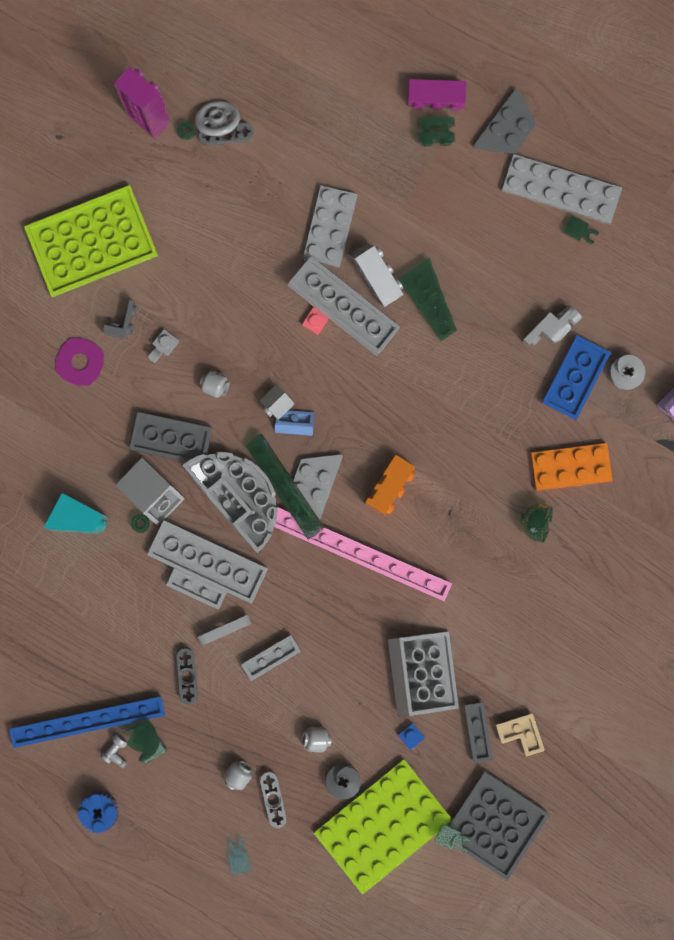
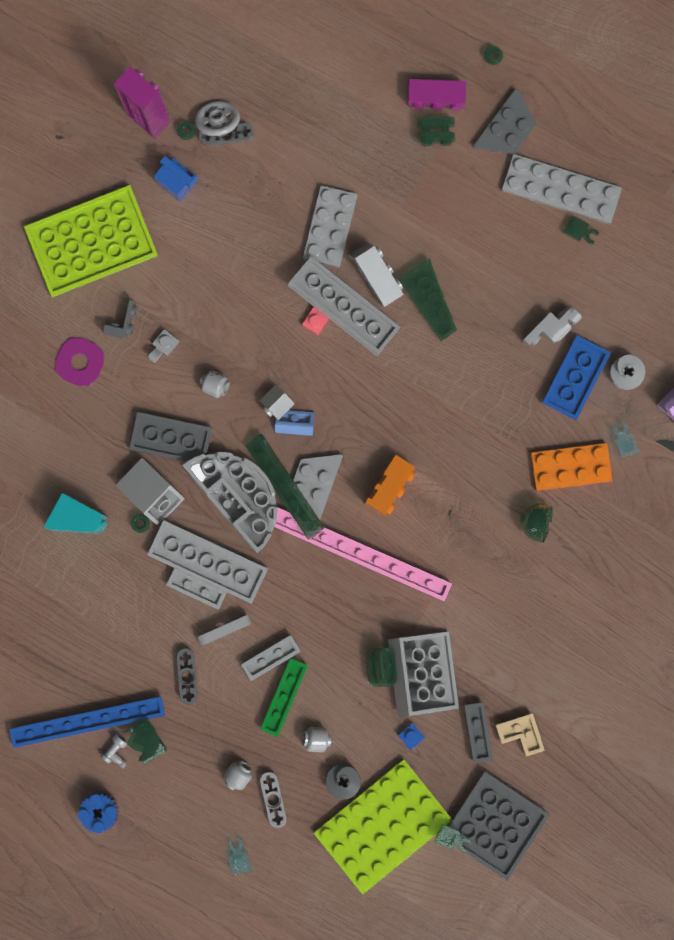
none -> blue plate [154,156,199,202]
none -> green plate [260,658,308,737]
none -> clear green brick [366,648,397,687]
none -> clear green plate [484,46,503,65]
none -> clear light blue plate [612,423,640,459]

